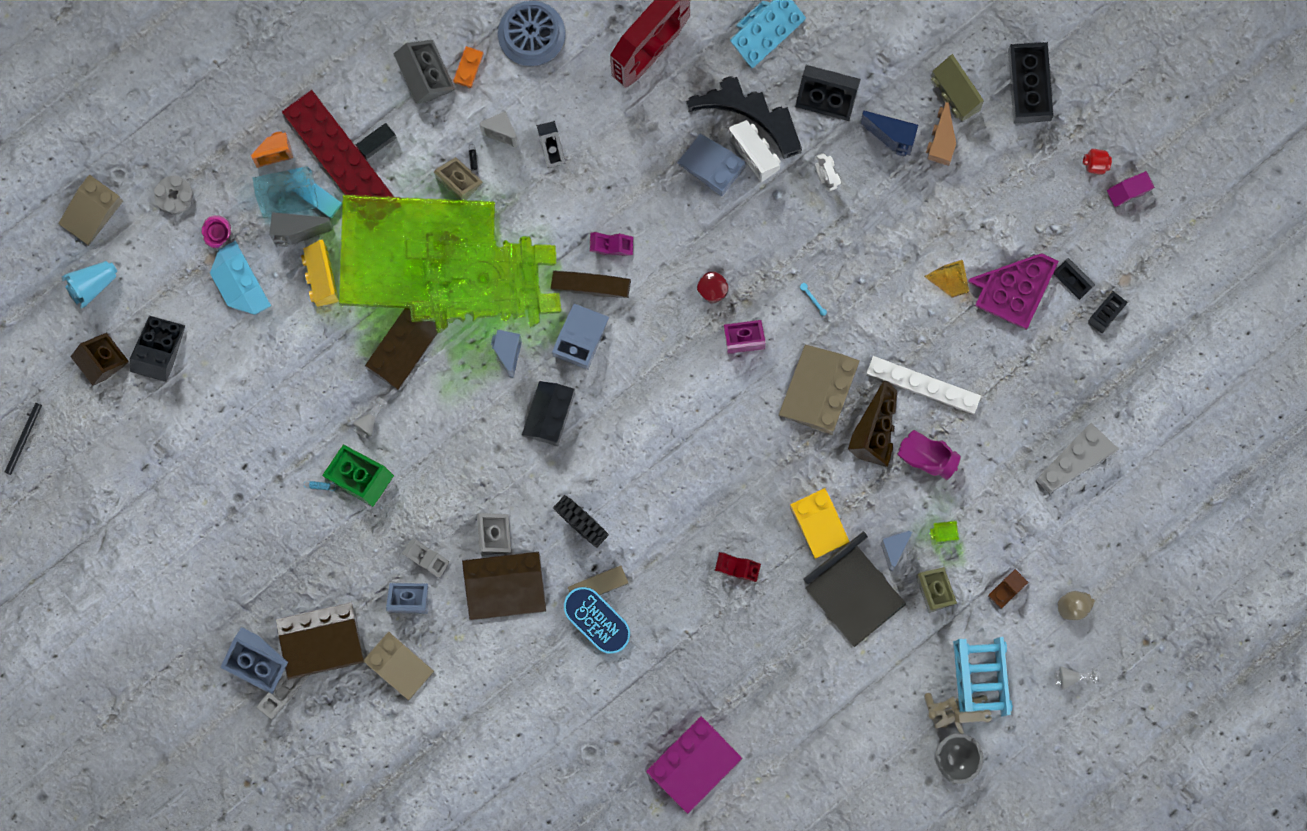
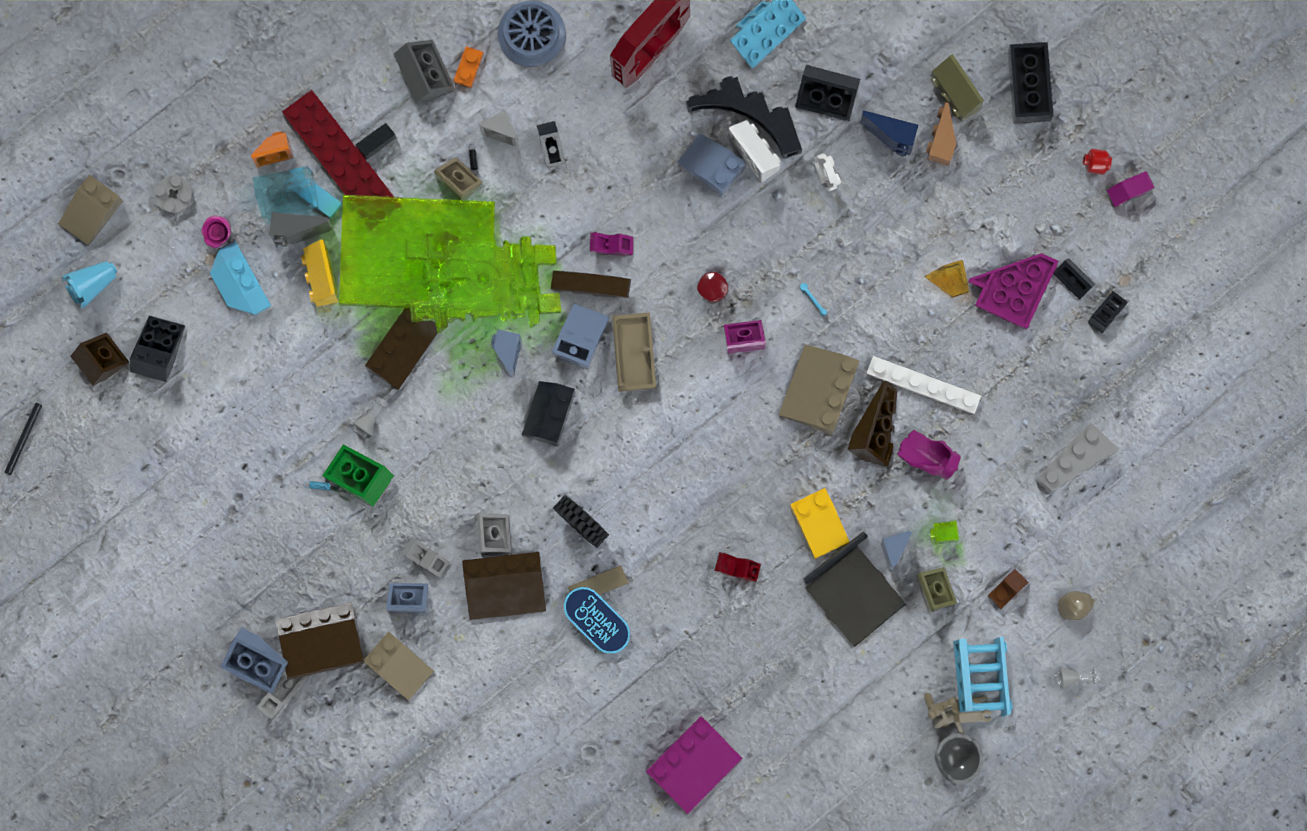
none -> dark tan container [612,313,656,392]

